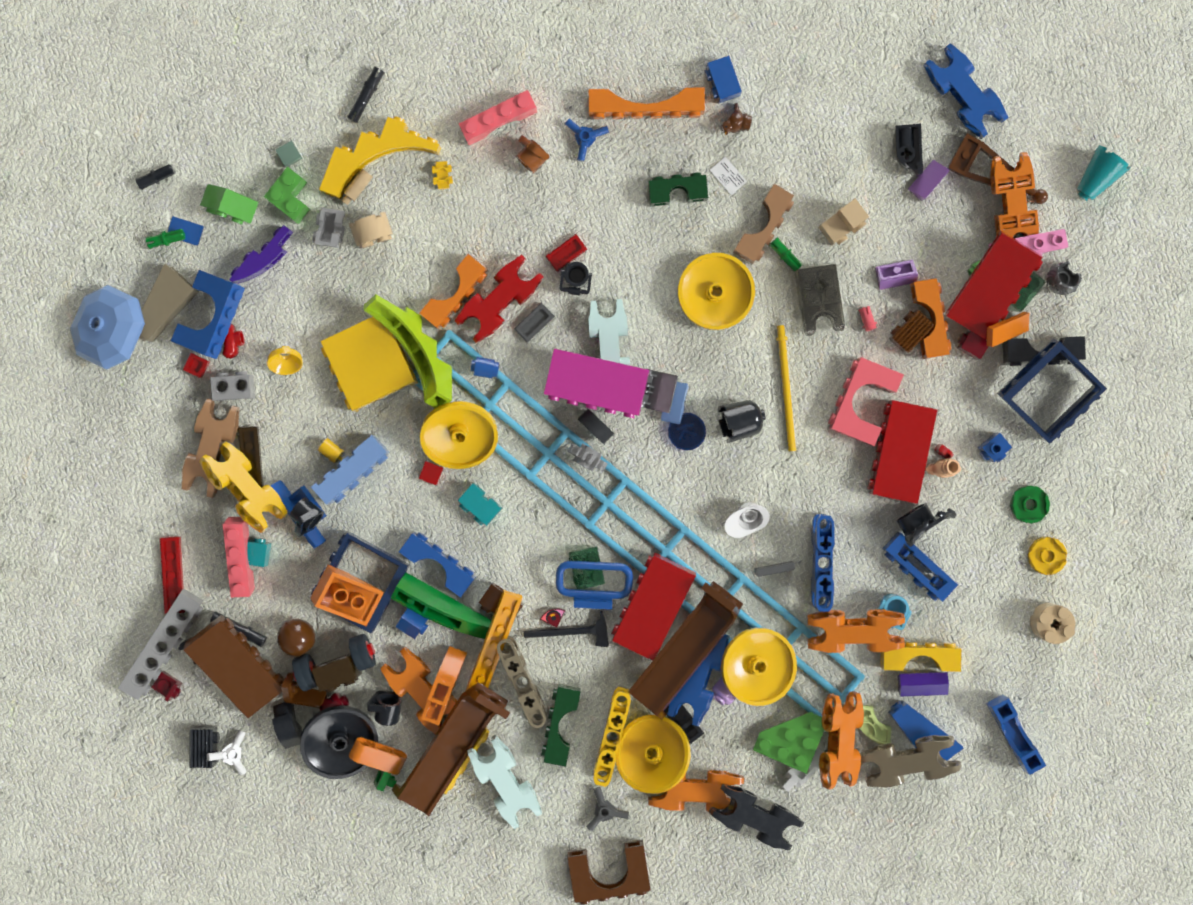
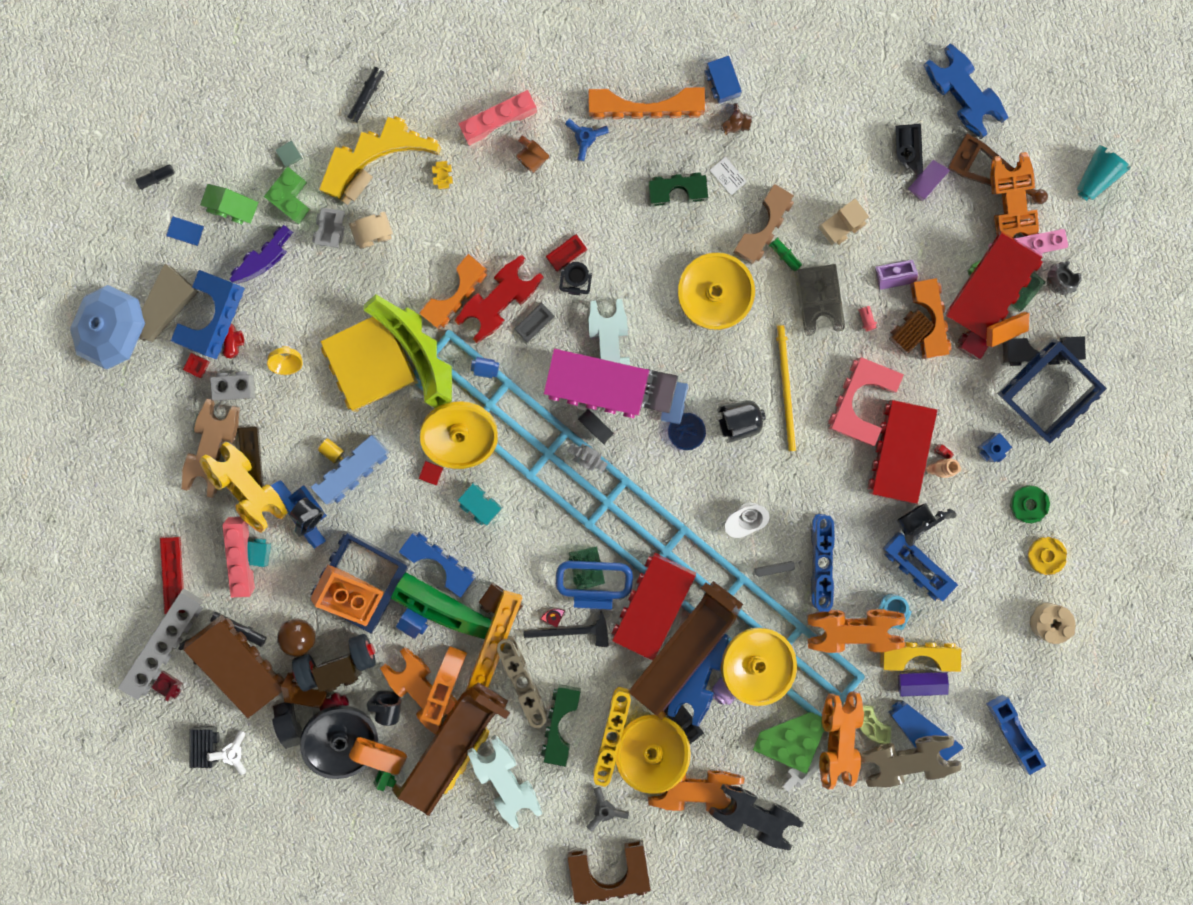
green axle [146,229,185,249] -> none

